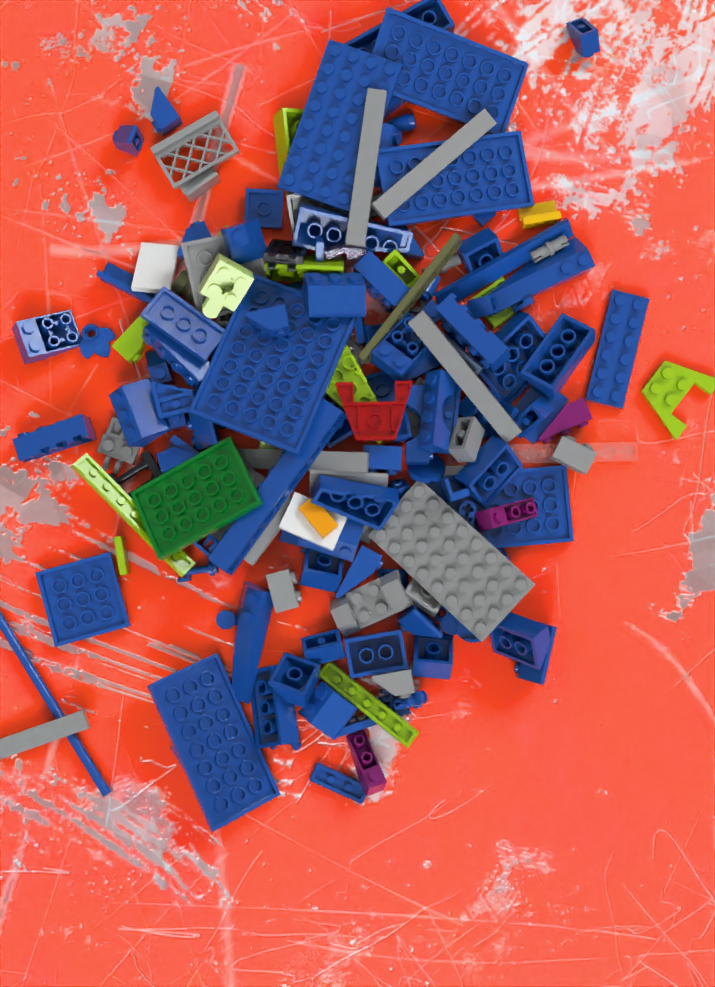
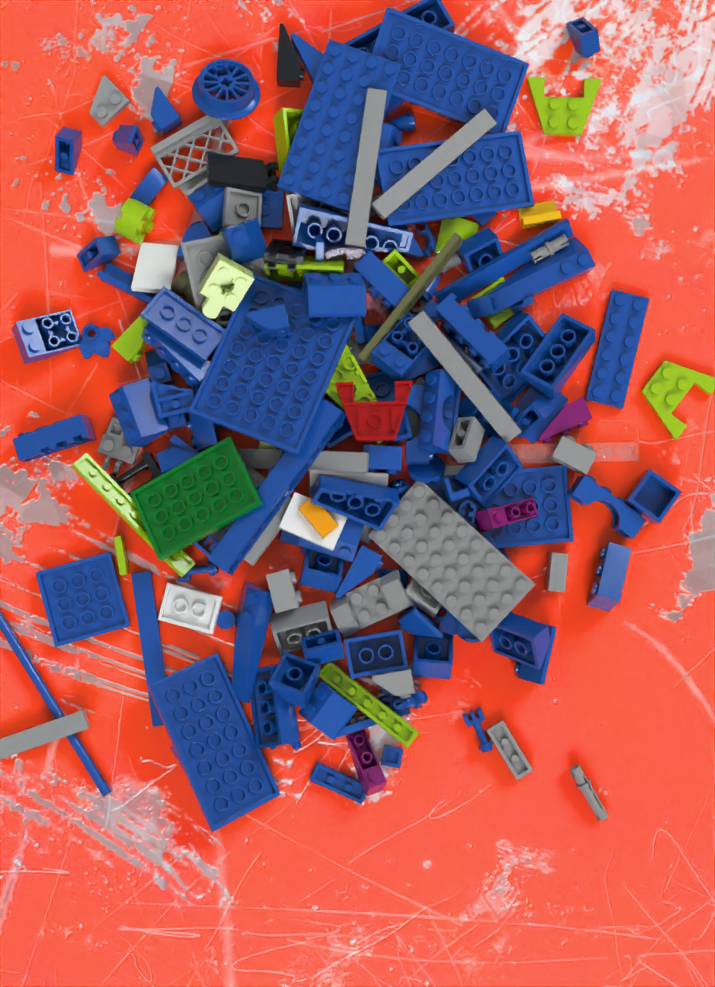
none -> blue slope [55,127,82,175]
none -> blue slope [77,236,121,272]
none -> light grey wing [89,75,131,128]
none -> lime brick [114,198,156,245]
none -> blue slope [130,167,169,206]
none -> blue tile [131,571,166,727]
none -> white tile [157,582,223,634]
none -> blue slope [188,182,224,234]
none -> blue piece [192,59,261,120]
none -> black tile [206,152,279,193]
none -> light grey tile [222,187,263,227]
none -> light grey slope [270,600,333,656]
none -> black slope [276,24,304,88]
none -> blue slope [290,33,324,84]
none -> blue plate [381,744,404,769]
none -> blue piece [416,223,436,258]
none -> lime brick [435,218,479,255]
none -> blue hinge [462,707,493,753]
none -> light grey plate [486,720,533,780]
none -> lime wing [527,77,601,136]
none -> light grey panel [545,552,569,592]
none -> blue arch [566,475,646,539]
none -> light grey pin [569,764,609,821]
none -> blue wedge [587,542,631,612]
none -> blue piece [624,469,682,524]

